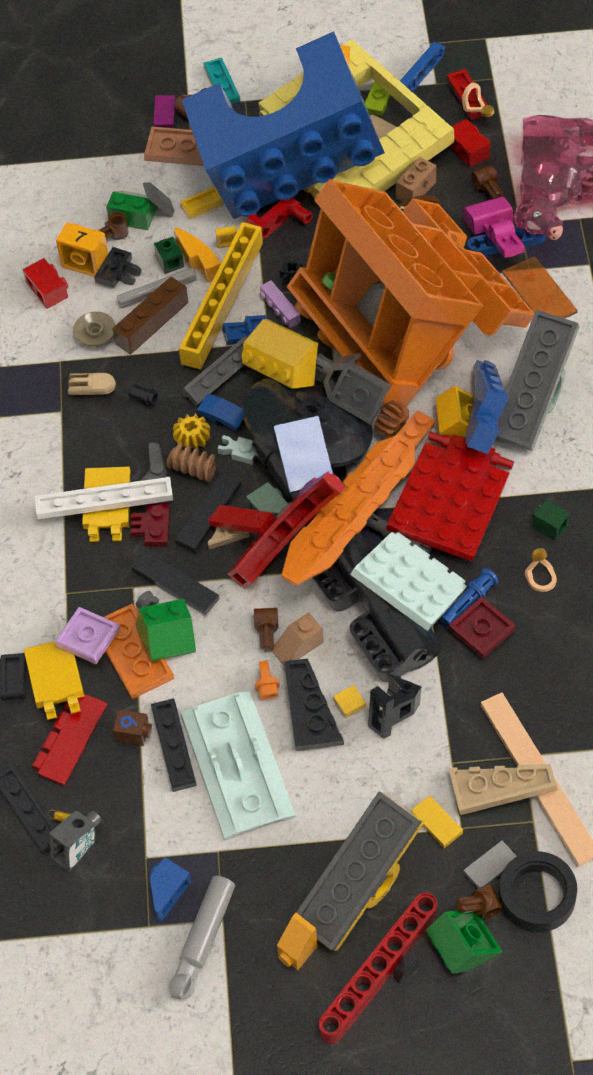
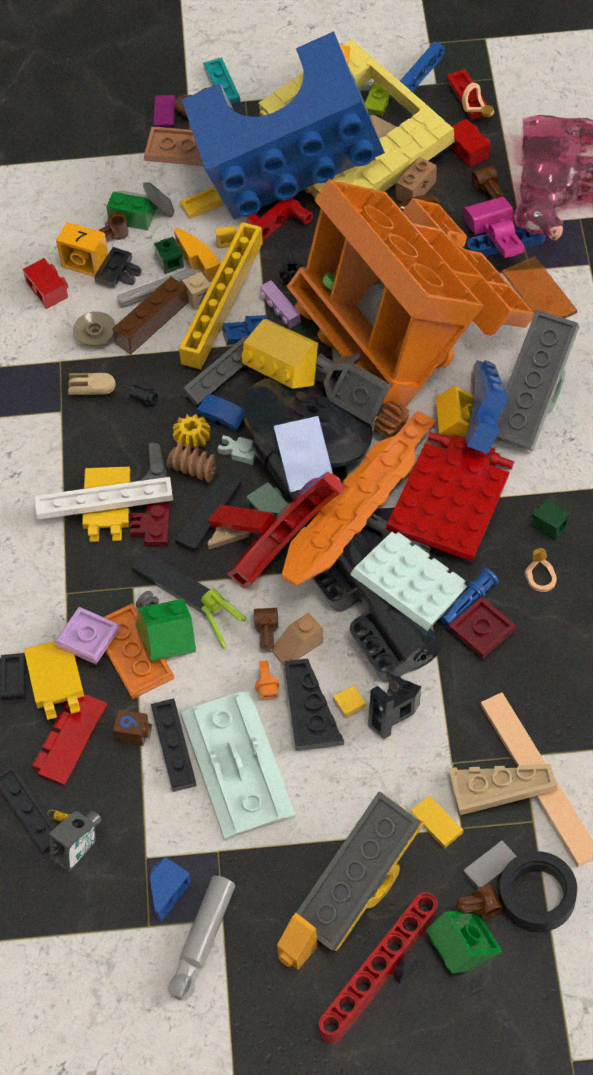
none -> tan brick [182,272,210,310]
none -> lime plant [201,588,247,649]

